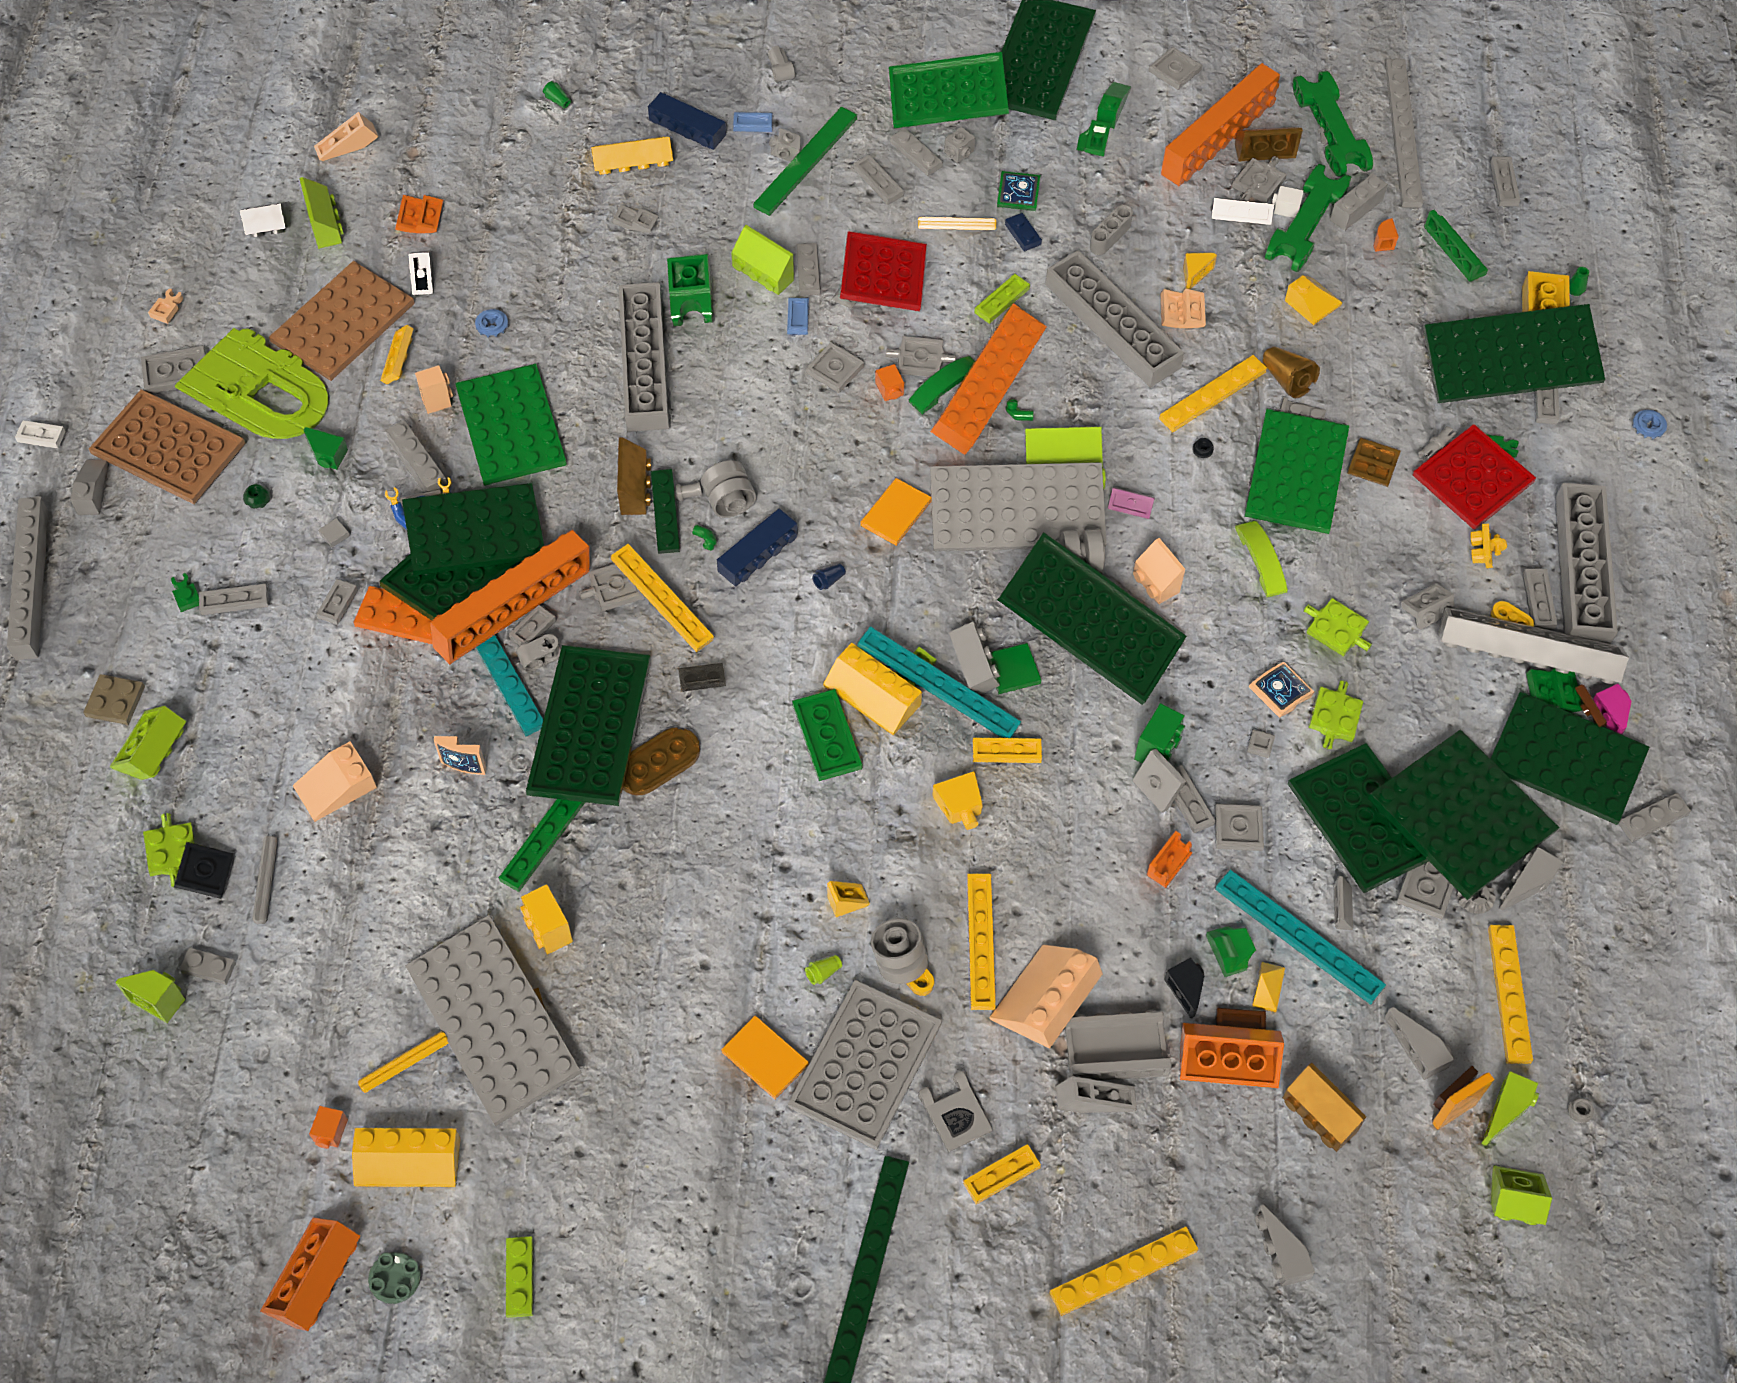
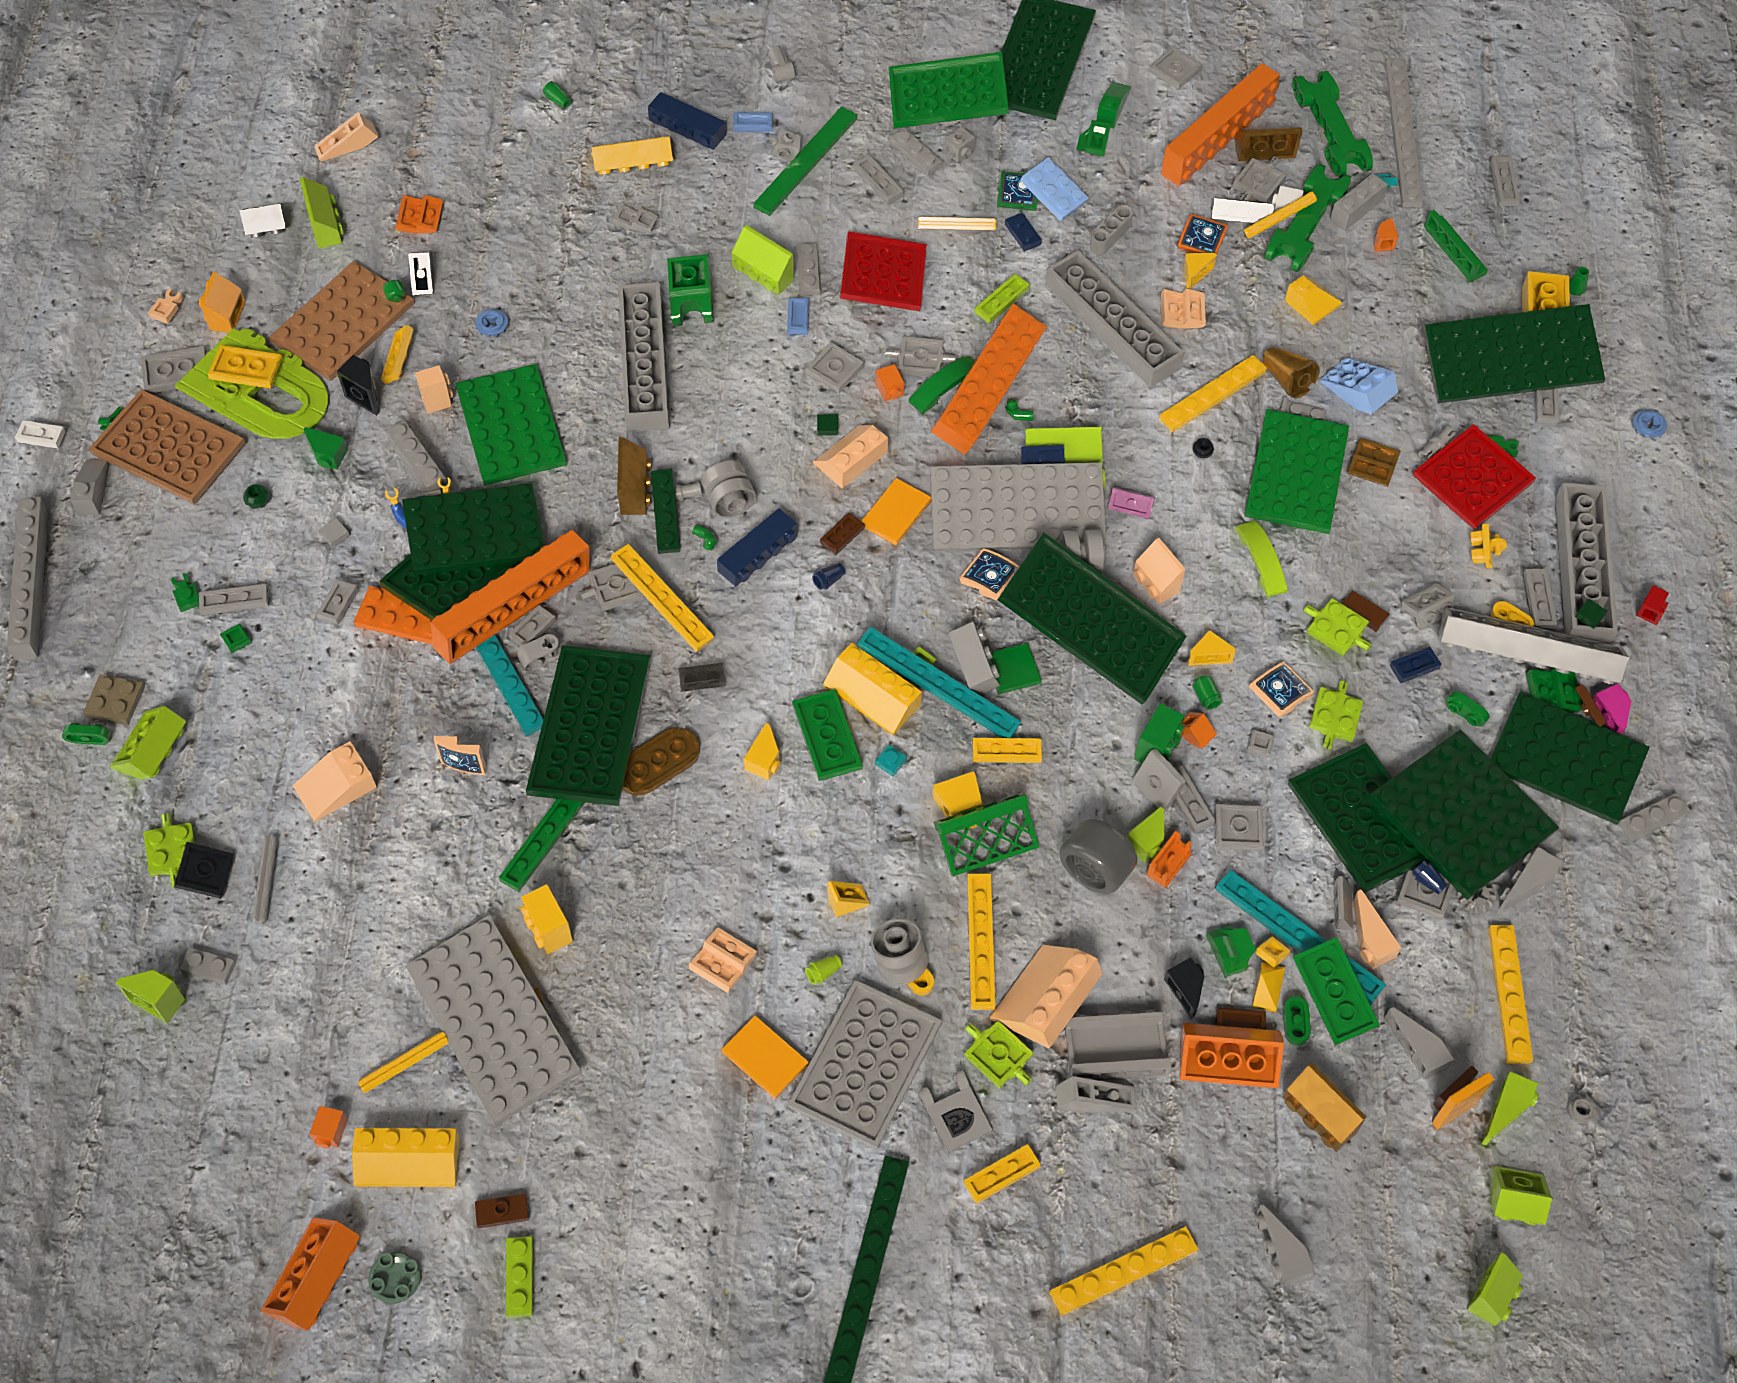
none -> green plate [62,723,110,745]
none -> green hand [98,407,123,430]
none -> light orange slope [199,272,246,333]
none -> yellow tile [208,345,283,389]
none -> green tile [220,624,251,654]
none -> black slope [337,355,379,416]
none -> green piece [383,280,406,303]
none -> reddish brown plate [475,1193,529,1229]
none -> light nougat slope [689,927,757,993]
none -> yellow slope [744,723,781,781]
none -> light nougat slope [813,425,888,489]
none -> dark green tile [817,414,838,436]
none -> reddish brown plate [820,512,865,555]
none -> teal plate [875,745,907,777]
none -> green fence [933,793,1039,876]
none -> slope [960,548,1020,600]
none -> lime plate [964,1021,1034,1089]
none -> light blue plate [1020,157,1089,221]
none -> dark blue plate [1021,445,1065,465]
none -> dark grey wheel [1059,819,1137,894]
none -> lime slope [1127,807,1164,863]
none -> slope [1178,214,1229,255]
none -> orange brick [1182,713,1217,749]
none -> yellow slope [1188,630,1236,666]
none -> green brick [1192,675,1222,710]
none -> yellow axle [1244,192,1317,238]
none -> yellow plate [1255,936,1291,968]
none -> green plate [1283,996,1311,1046]
none -> green plate [1292,937,1380,1046]
none -> light blue slope [1319,357,1398,415]
none -> reddish brown tile [1342,591,1390,632]
none -> light nougat slope [1353,890,1401,969]
none -> teal plate [1373,173,1398,189]
none -> dark blue plate [1390,647,1442,684]
none -> dark blue cone [1412,860,1448,895]
none -> green plate [1446,691,1490,727]
none -> lime slope [1467,1252,1523,1326]
none -> dark green tile [1575,599,1608,629]
none -> red brick [1636,585,1669,626]

